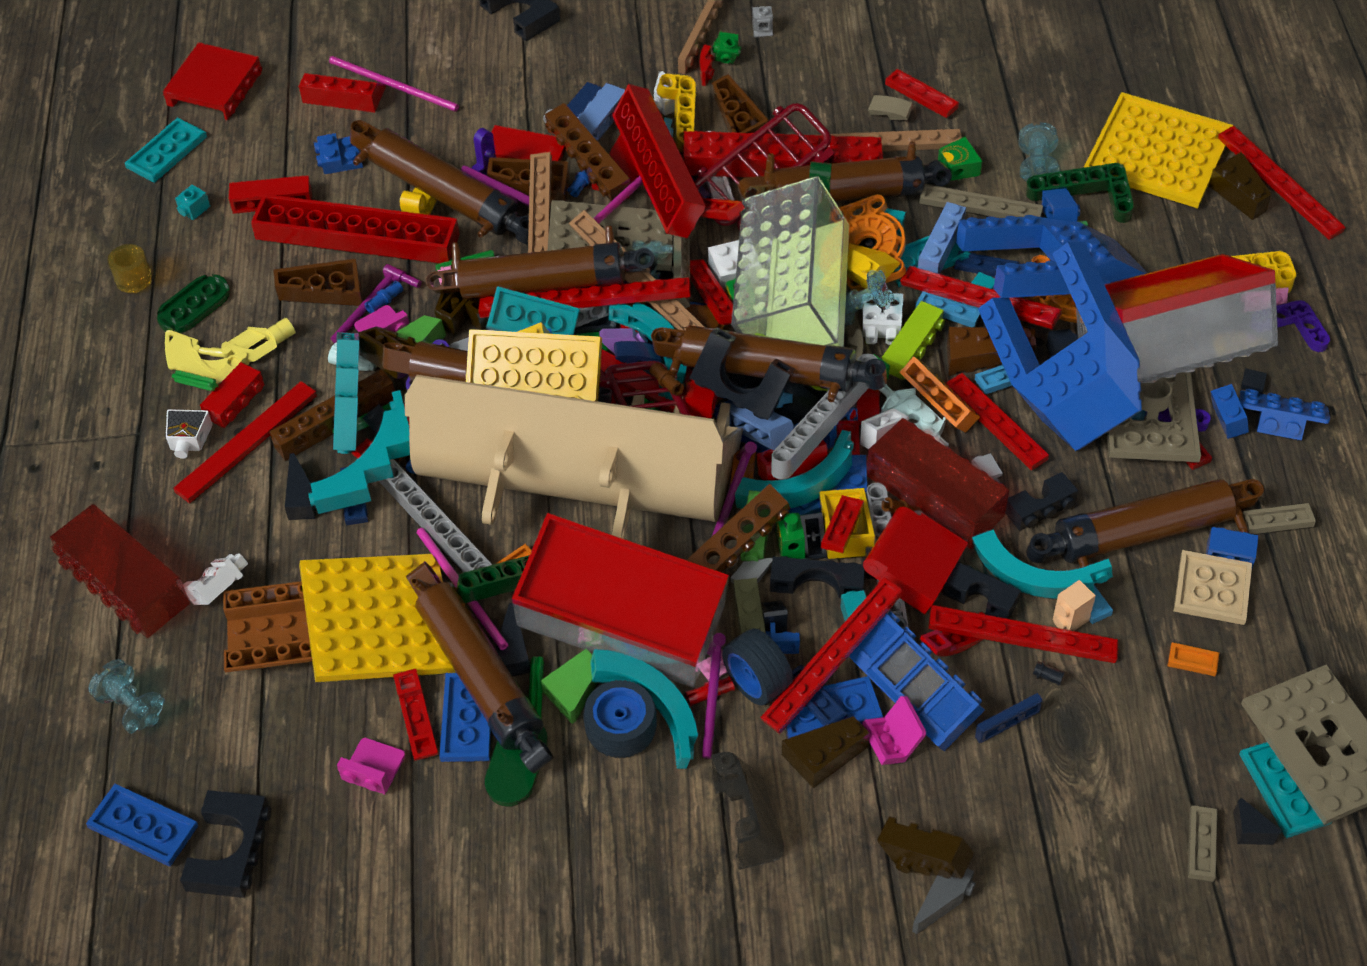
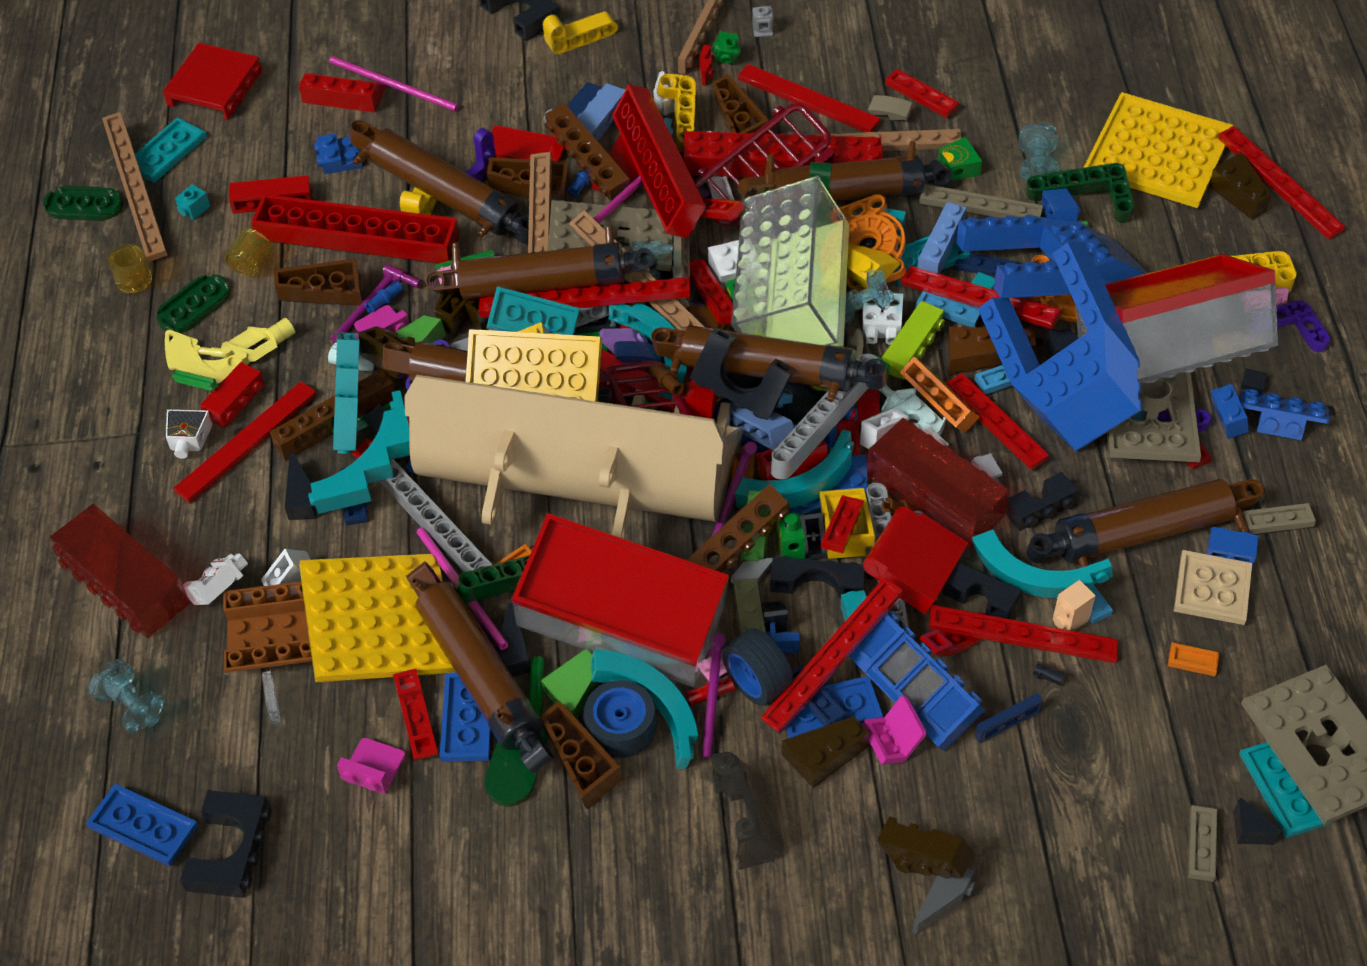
magenta tile [461,165,529,207] -> none
none -> dark green tile [43,186,123,221]
none -> medium nougat plate [102,112,168,262]
none -> clear yellow piece [224,228,272,277]
none -> white slope [261,548,311,586]
none -> clear tile [262,671,281,725]
none -> reddish brown wedge [540,701,624,809]
none -> yellow beam [543,12,618,54]
none -> red tile [738,64,880,133]

